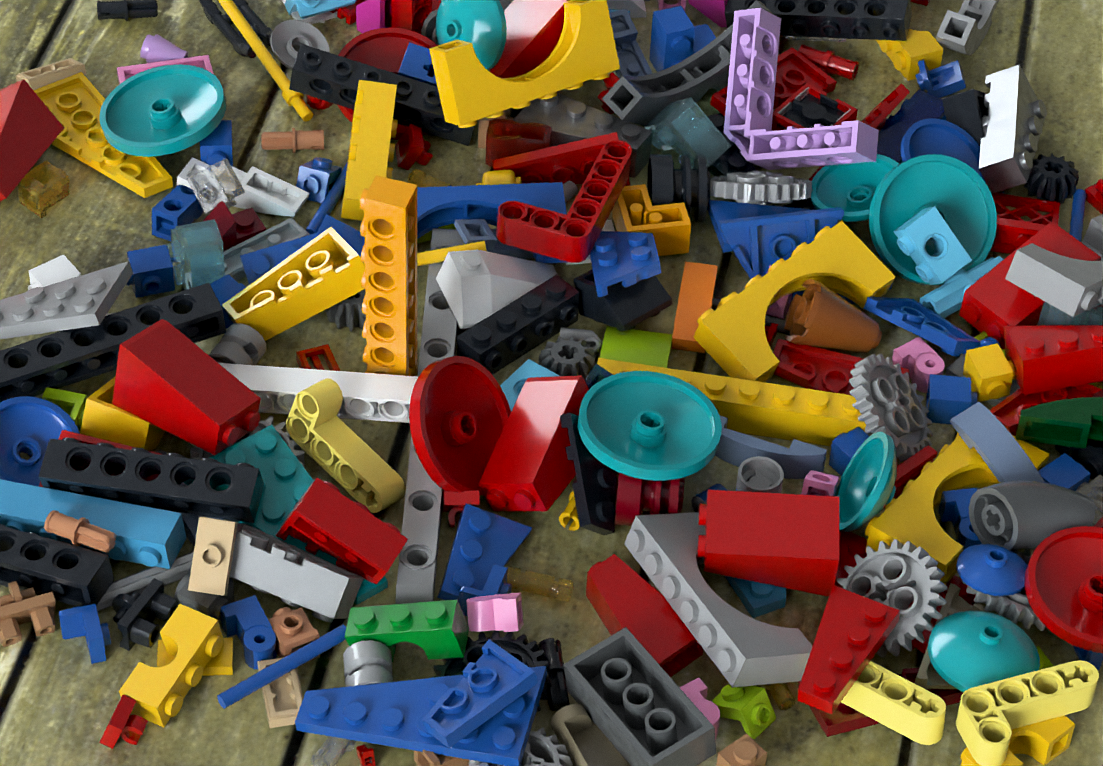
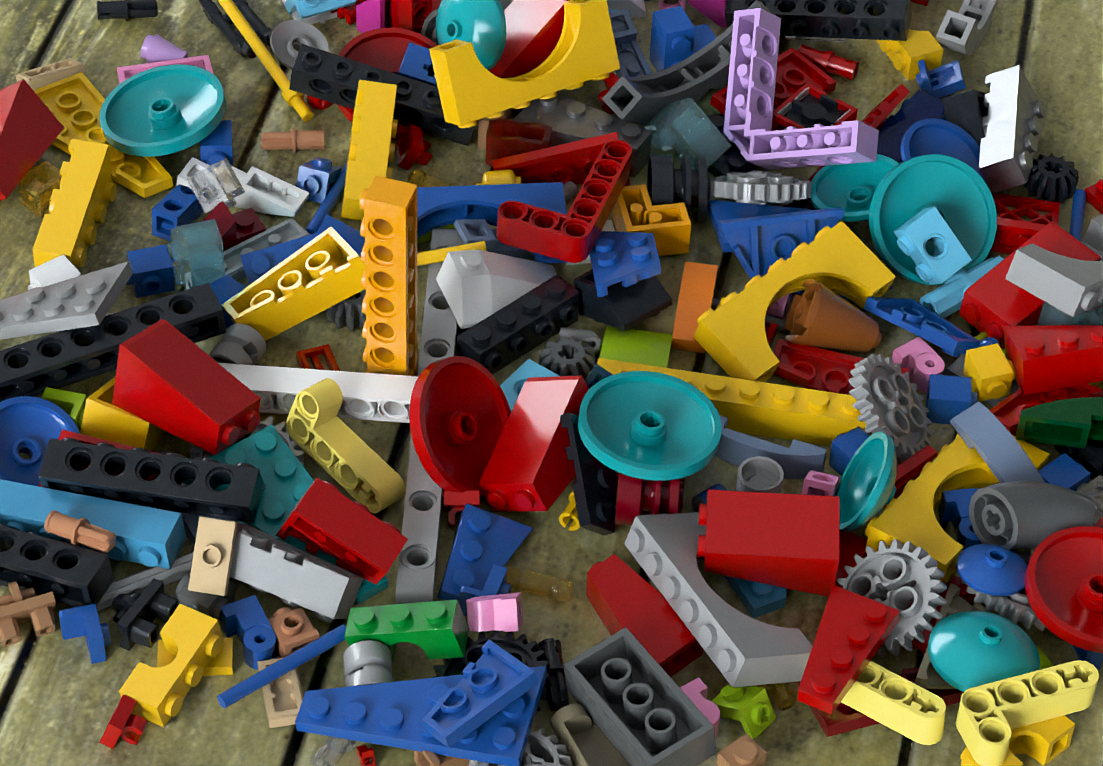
none -> yellow wedge [33,139,117,270]

